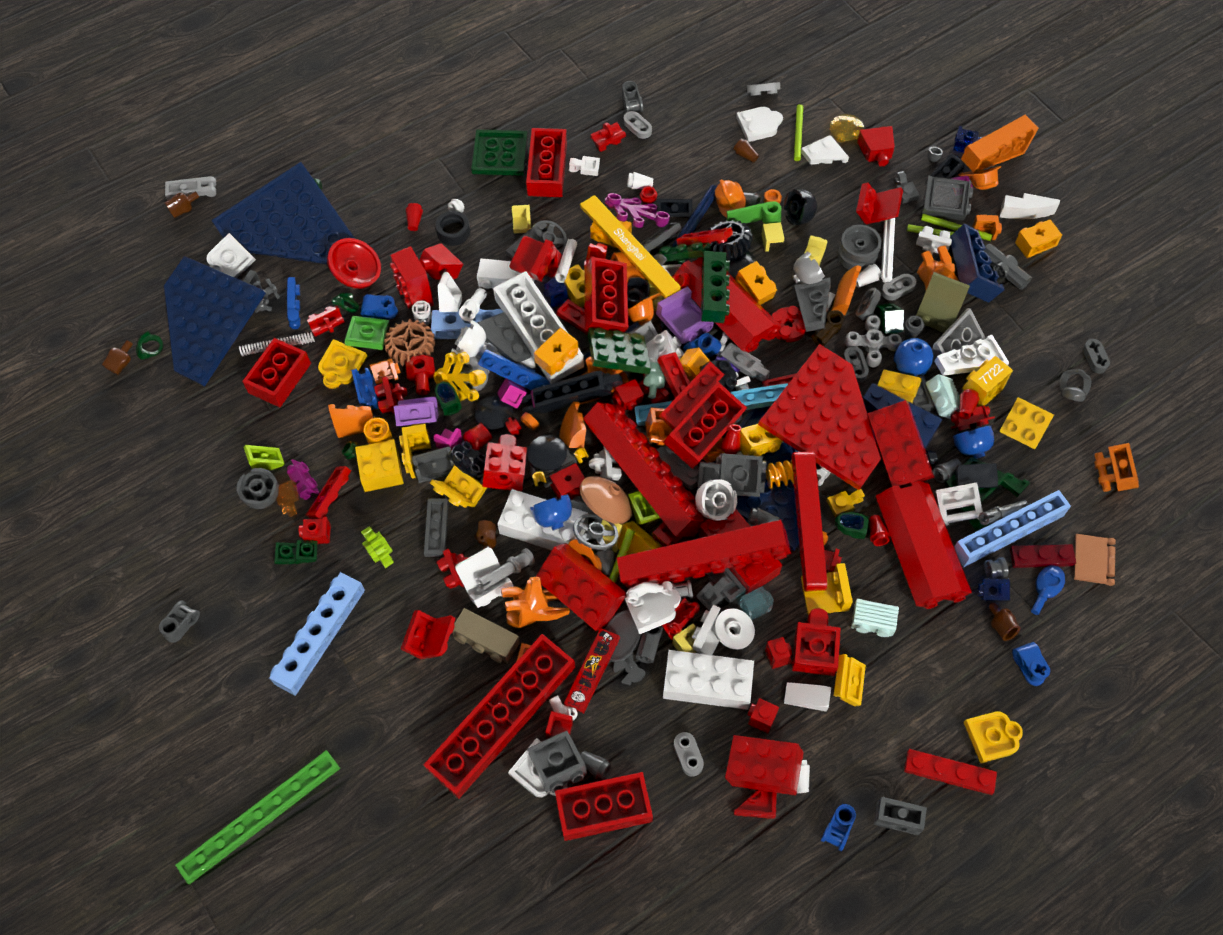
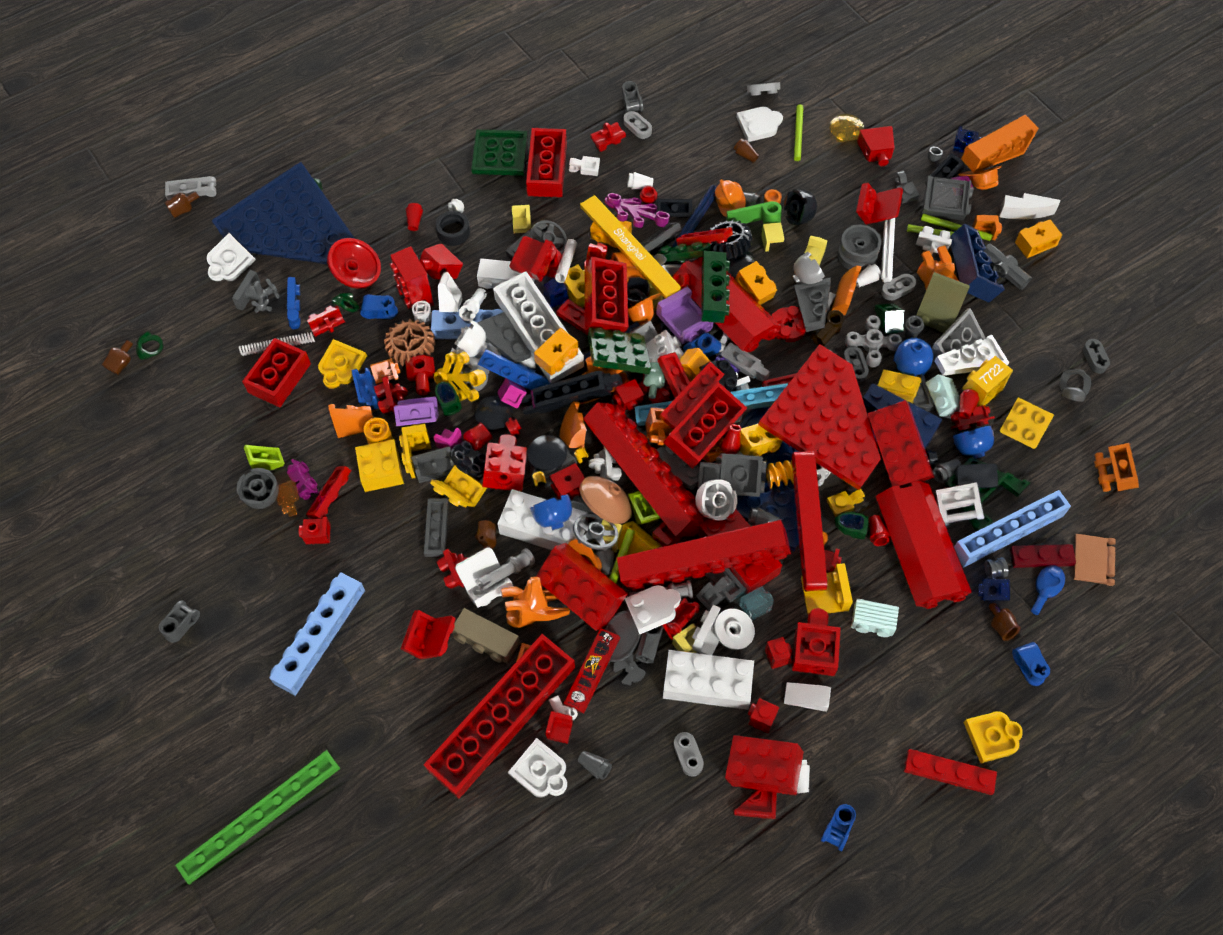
dark blue plate [164,256,266,387] -> none
dark green slope [275,540,318,564] -> none
dark green plate [341,441,359,460] -> none
bright green tile [345,316,389,350] -> none
lime gear [361,526,394,568] -> none
orange tile [520,412,539,430] -> none
dark grey plate [527,731,587,793] -> none
red brick [555,772,653,841] -> none
white arm [626,581,673,604] -> none
white wing [801,135,849,164] -> none
yellow plate [834,654,866,706] -> none
dark grey plate [855,287,881,320] -> none
dark grey brick [873,797,927,835] -> none
dark grey pin [978,500,1028,525] -> none

